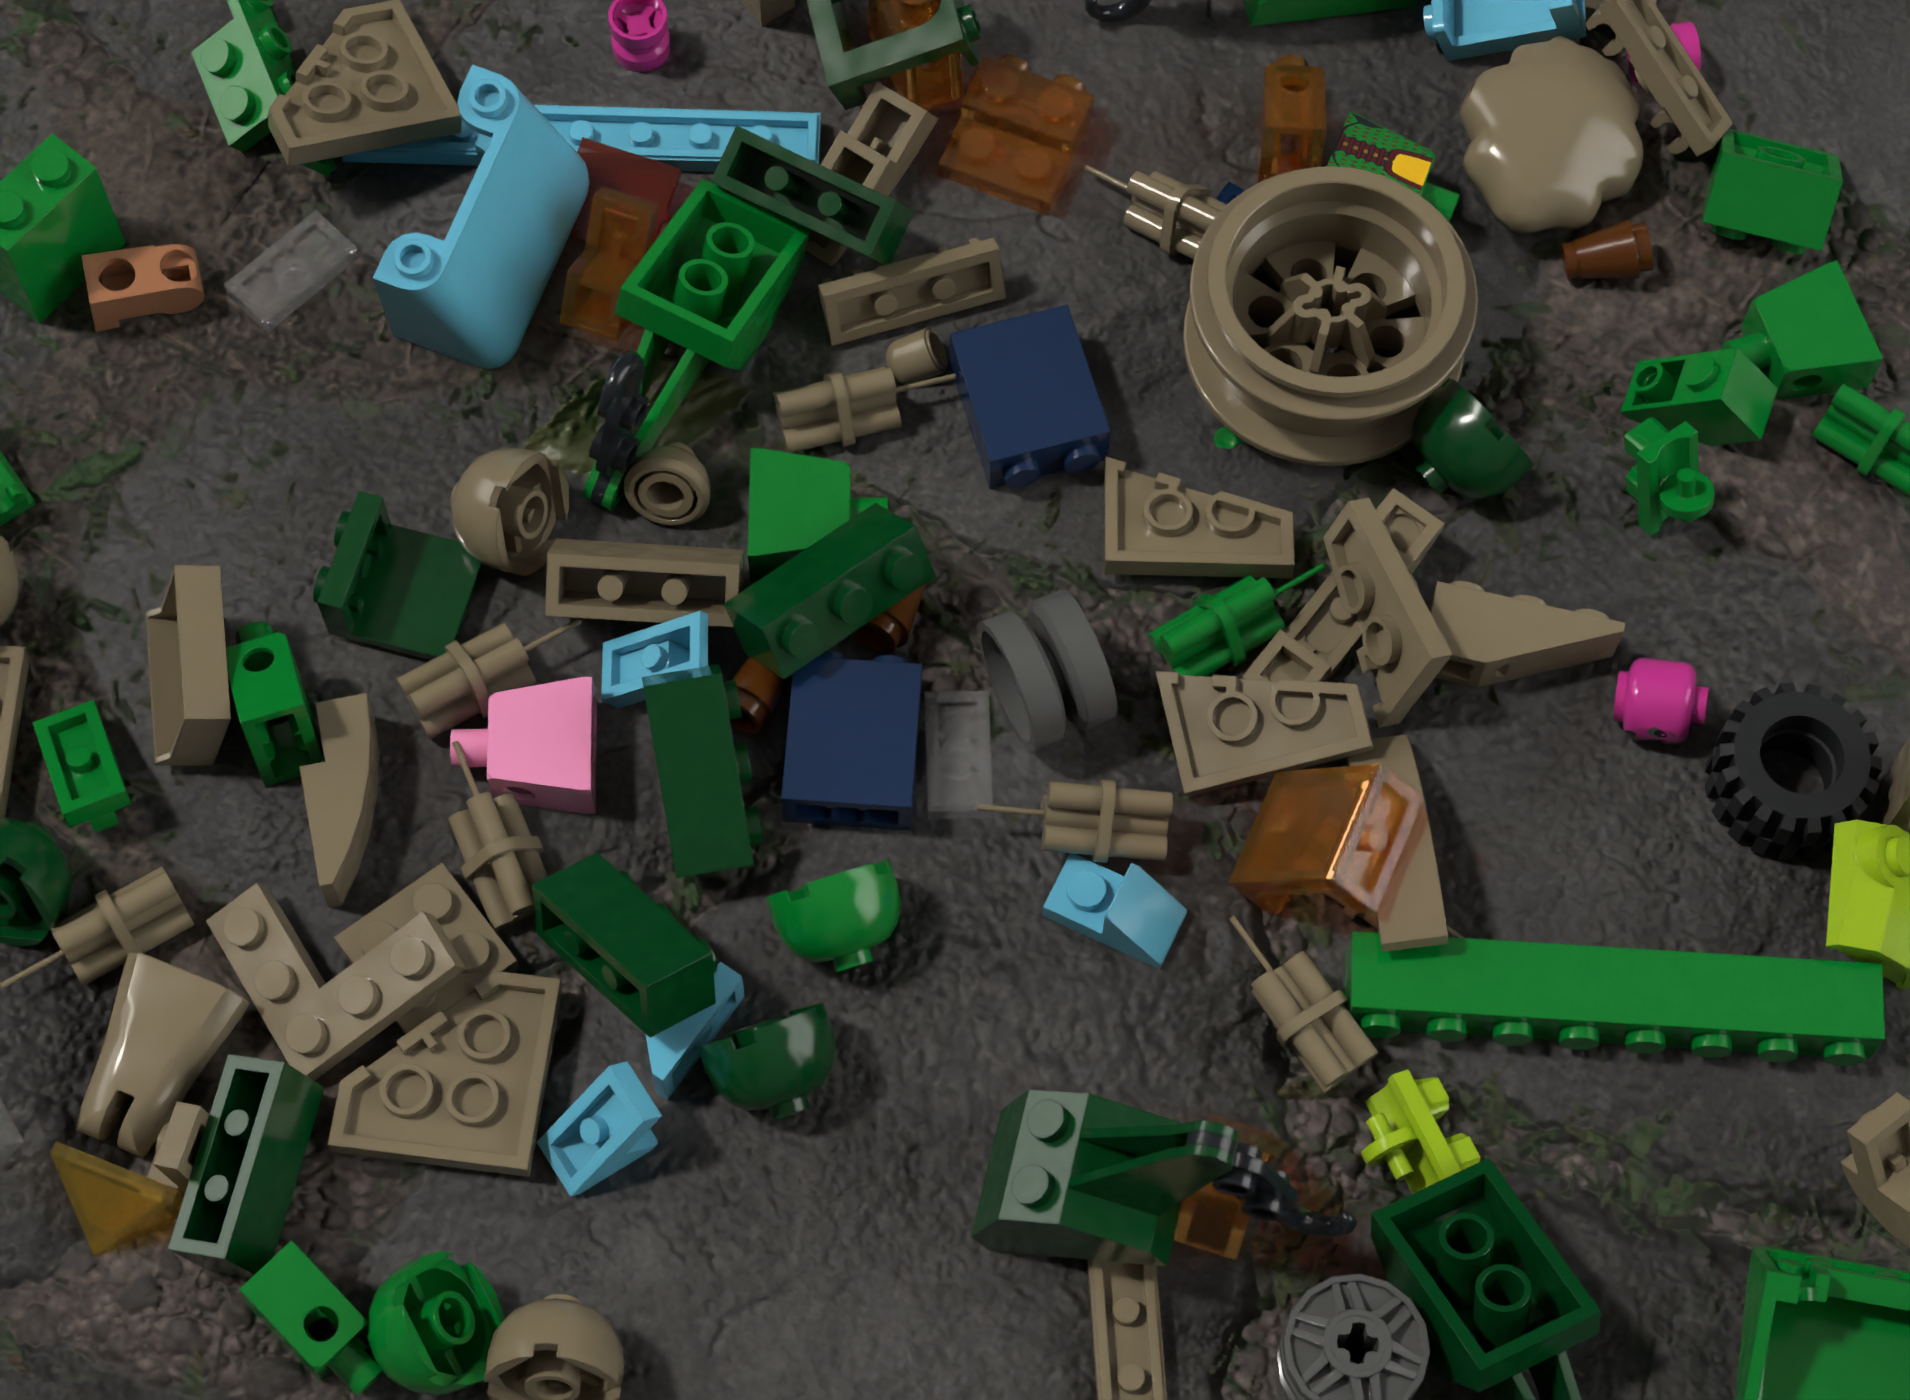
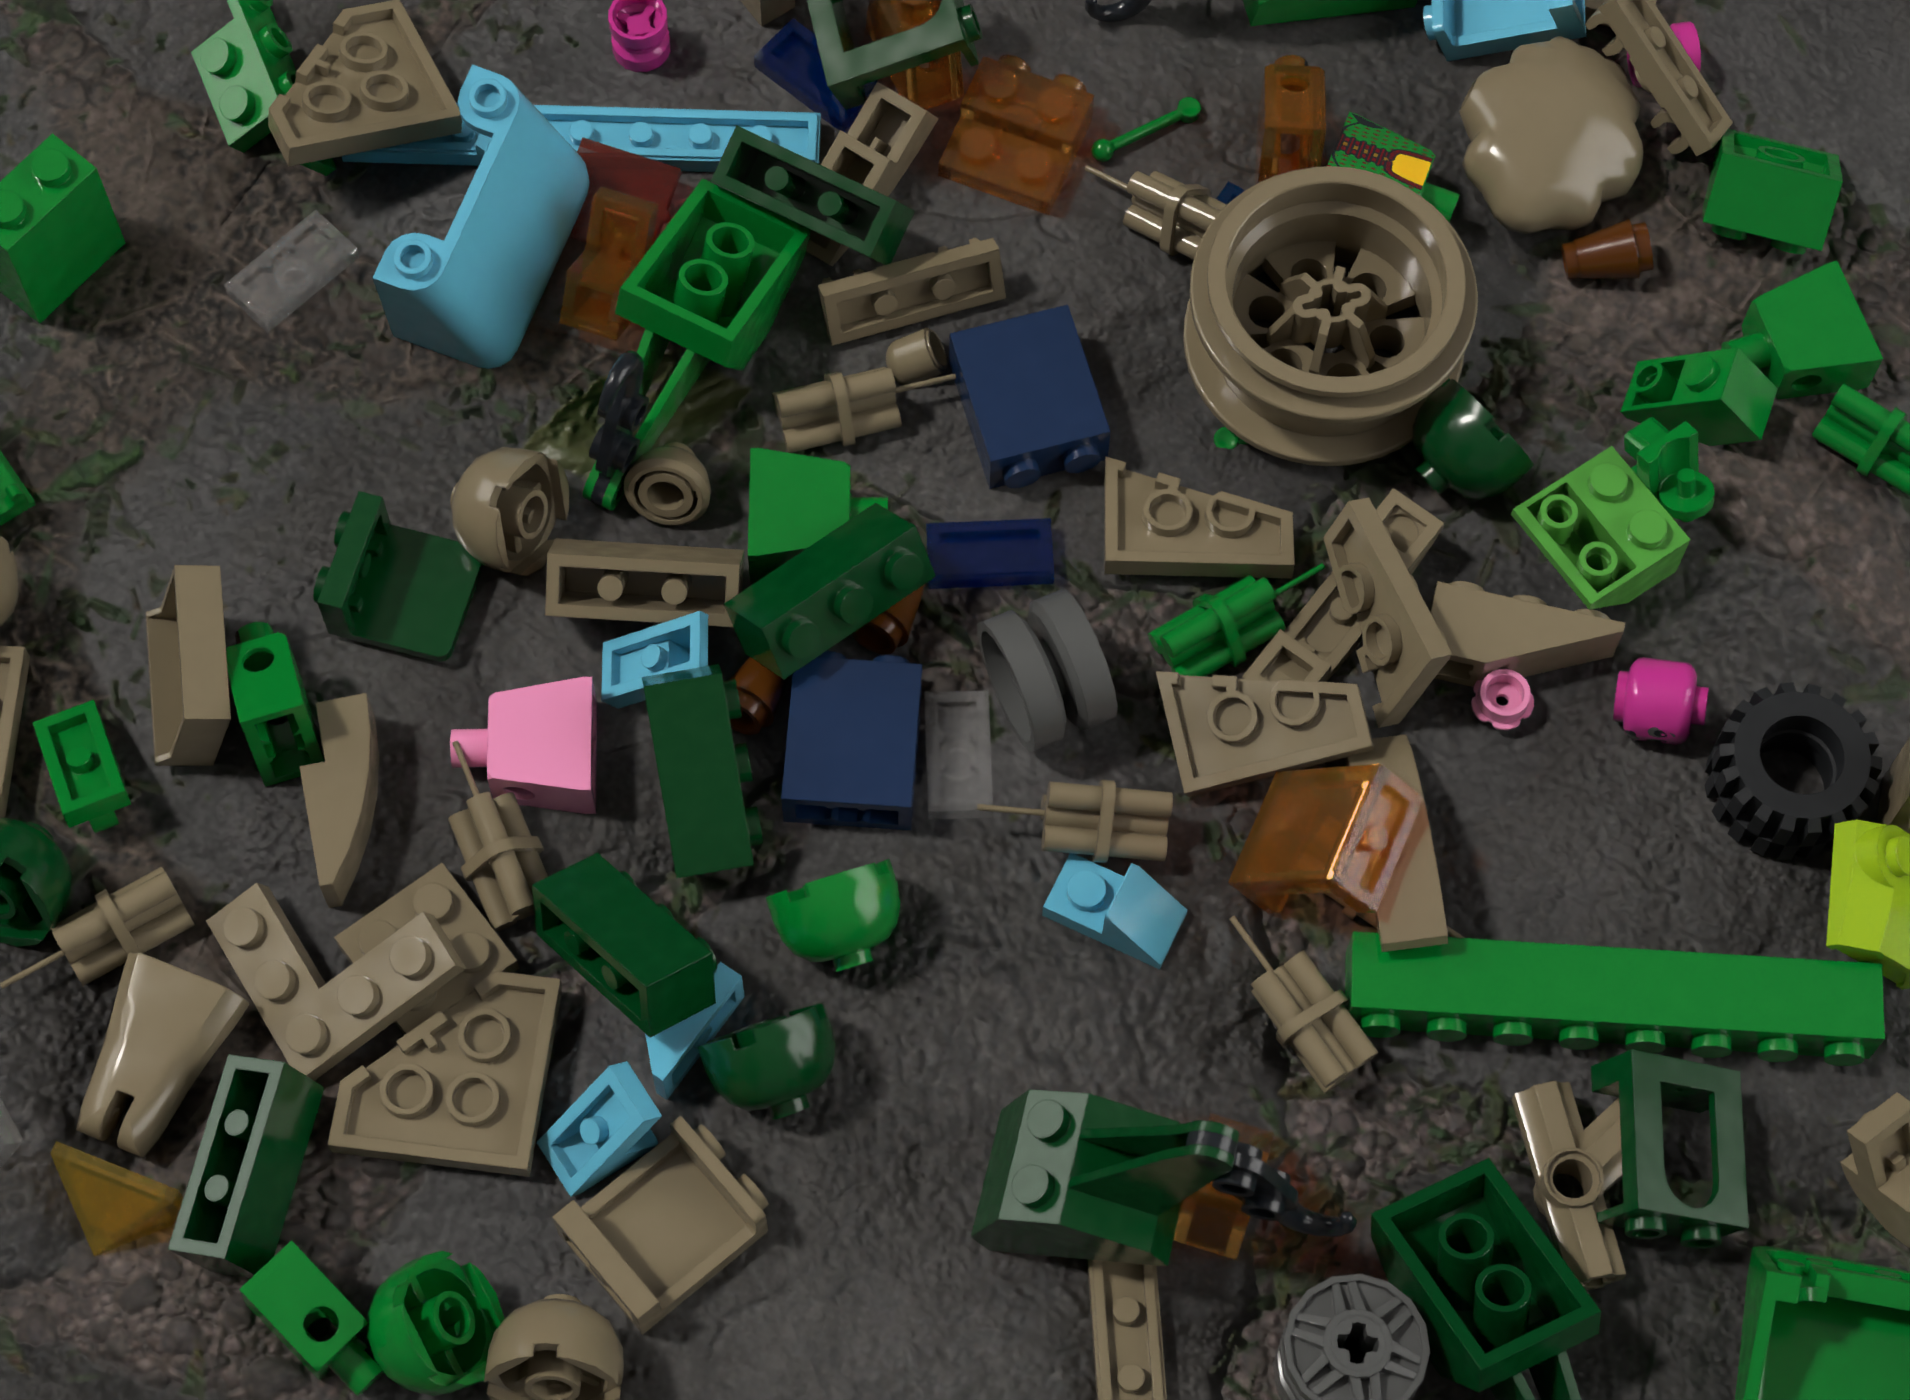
nougat leg [81,244,205,332] -> none
dark tan bracket [147,1101,209,1193] -> none
dark tan piece [396,618,582,740] -> none
lime hips [1361,1069,1480,1194] -> none
none -> dark tan panel [552,1116,769,1335]
none -> clear blue tile [754,18,878,132]
none -> clear blue tile [926,518,1054,589]
none -> green hinge [1091,97,1201,162]
none -> bright pink plate [1471,669,1534,730]
none -> bright green slope [1511,446,1691,610]
none -> dark tan piece [1512,1081,1626,1291]
none -> dark green panel [1591,1049,1749,1249]

